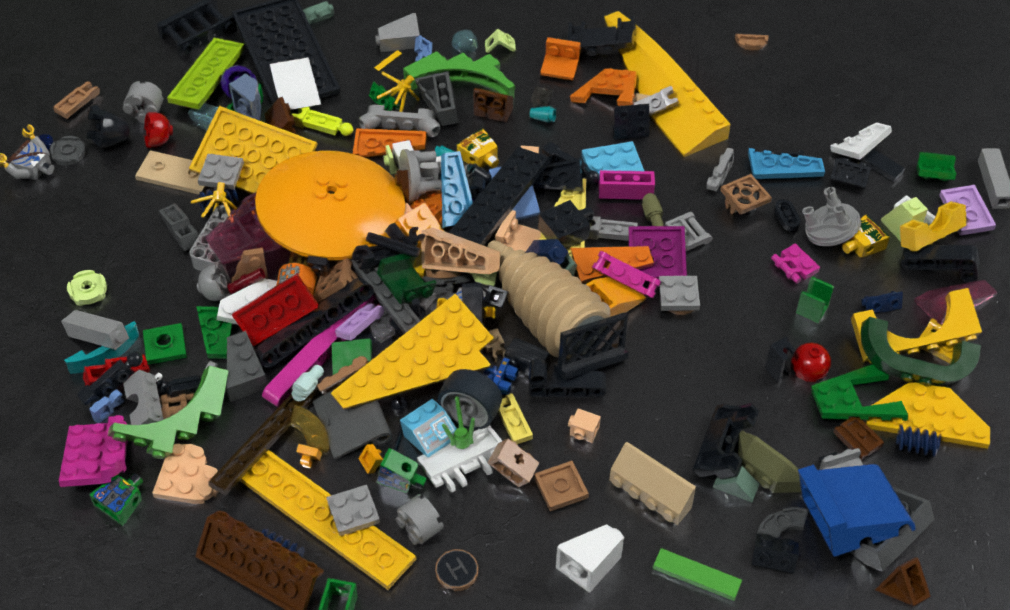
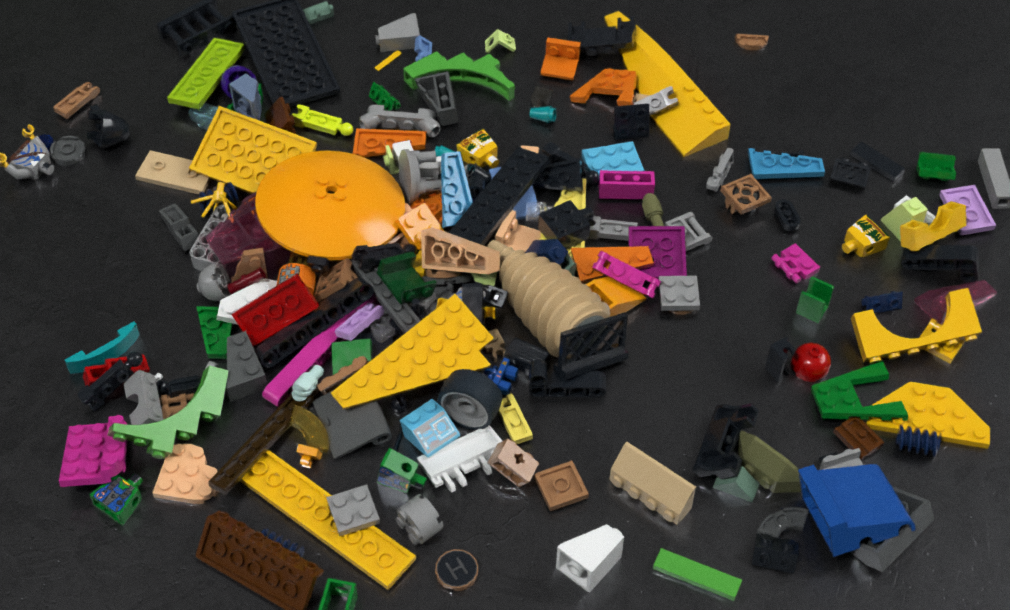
light grey brick [61,310,129,350] -> none
yellowish green plate [67,270,107,306] -> none
medium blue plate [89,390,124,423] -> none
light grey brick [123,81,164,123] -> none
green piece [143,323,187,365] -> none
red cylinder [144,112,173,147] -> none
light grey plate [198,154,244,190] -> none
white sticker [270,58,321,110] -> none
light orange tile [358,444,383,474] -> none
black axle [366,232,420,257] -> none
yellow plant [377,72,420,112] -> none
black bar [385,223,425,254] -> none
reddish brown plate [395,170,409,205] -> none
bright green plant [442,396,475,449] -> none
clear light blue hair [451,29,478,53] -> none
reddish brown slope [473,88,513,123] -> none
light nougat brick [568,409,601,443] -> none
light grey piece [802,187,861,246] -> none
white wing [830,122,892,160] -> none
dark green arch [861,317,981,386] -> none
reddish brown slope [875,557,931,606] -> none
none -> clear plate [526,202,554,222]

